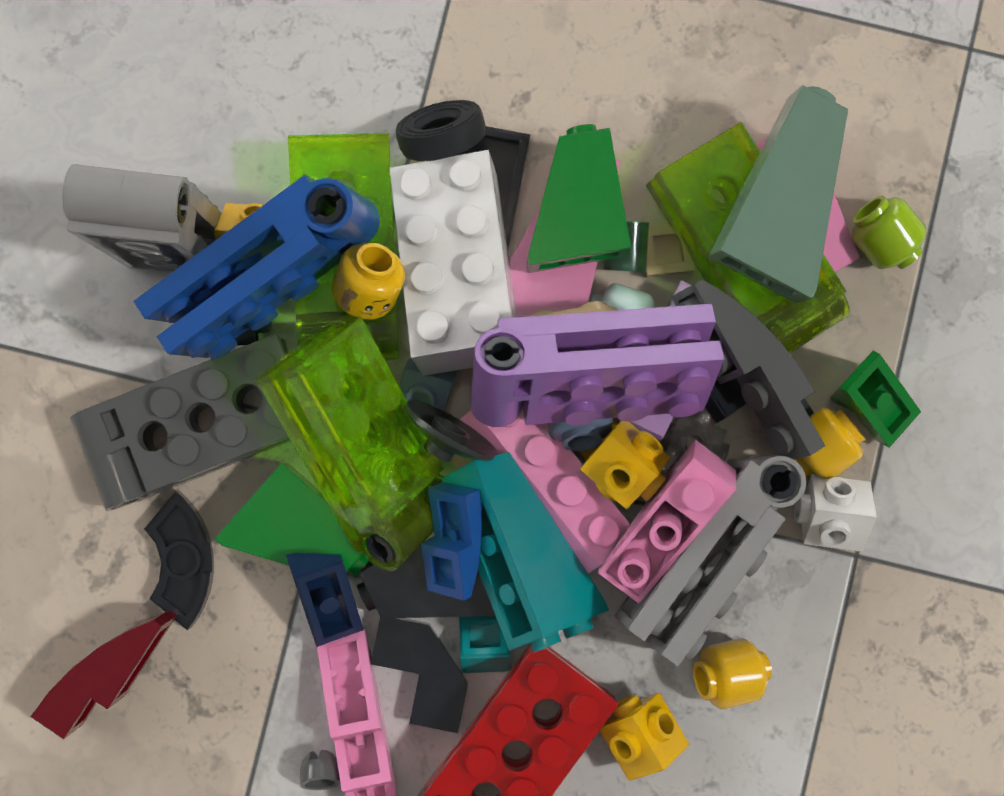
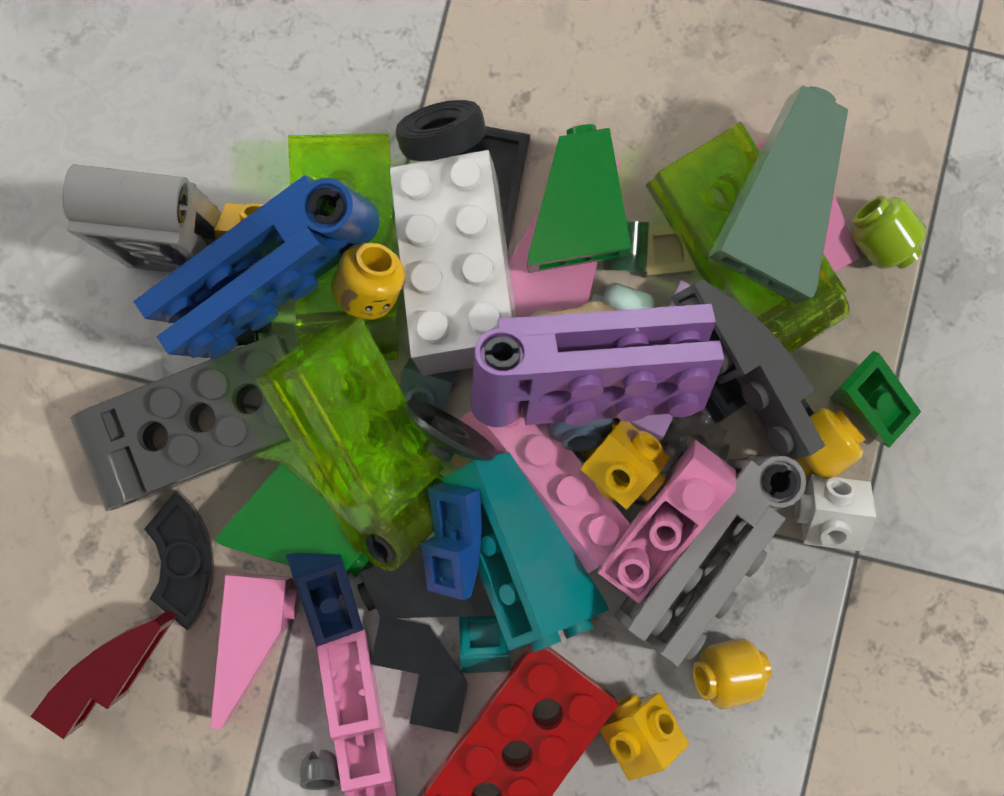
none -> bright pink slope [210,572,300,729]

